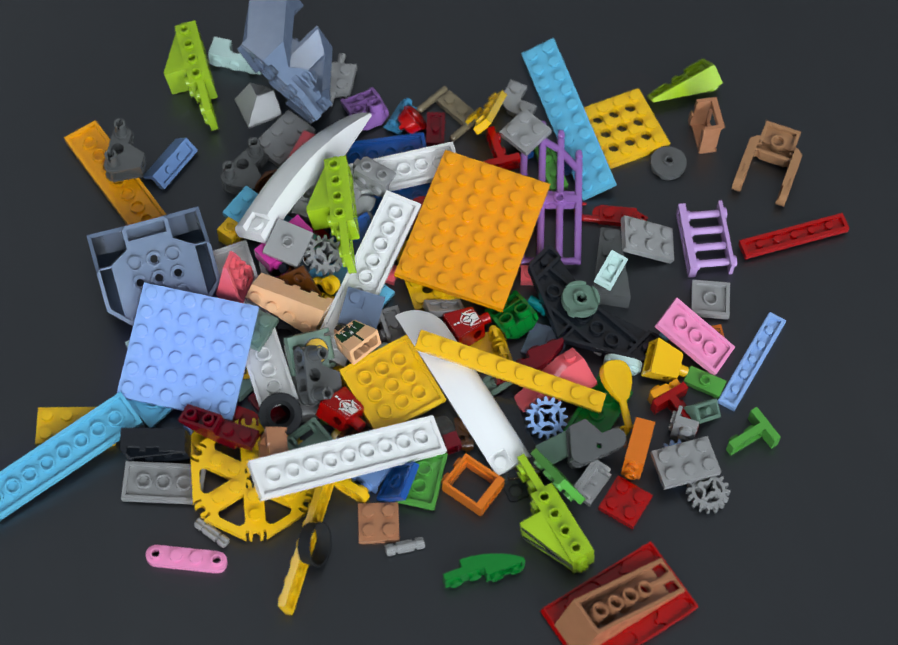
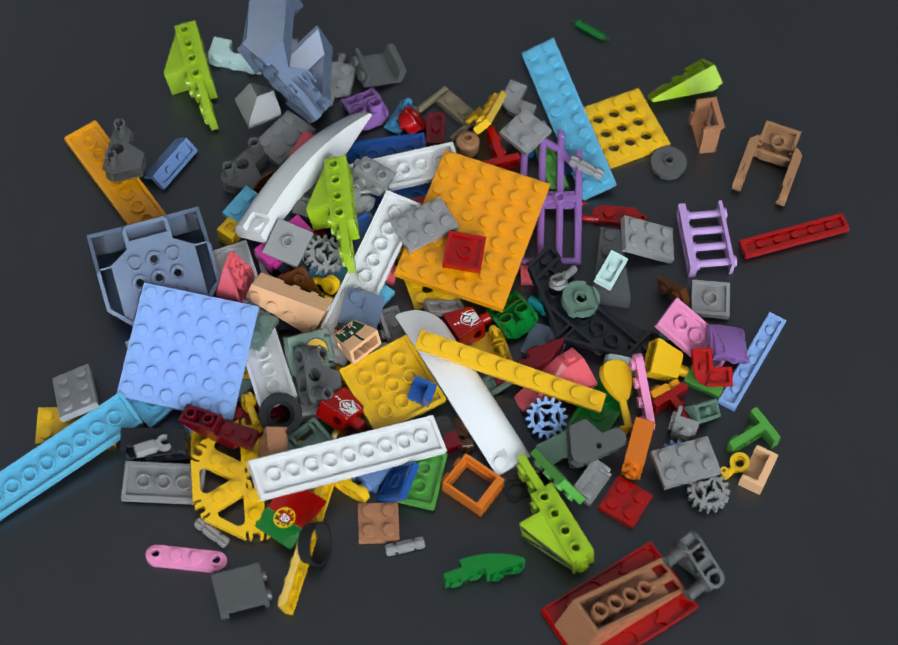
none -> light grey plate [52,364,100,422]
none -> light grey bar [133,434,171,458]
none -> dark grey panel [211,563,272,620]
none -> yellow plate [241,391,260,426]
none -> sticker [255,489,327,549]
none -> dark grey panel [351,43,407,87]
none -> light grey plate [391,197,459,254]
none -> blue panel [407,376,437,408]
none -> red plate [442,231,486,274]
none -> medium nougat head [456,131,480,158]
none -> light grey plate [549,265,578,291]
none -> light grey axle [569,155,604,180]
none -> green piece [571,19,610,40]
none -> bright pink plate [629,353,655,430]
none -> reddish brown plate [656,274,690,305]
none -> dark grey piece [662,530,725,602]
none -> red plate [691,348,733,387]
none -> medium lavender slope [706,325,750,365]
none -> yellow plate [720,452,750,480]
none -> light nougat panel [738,445,778,495]

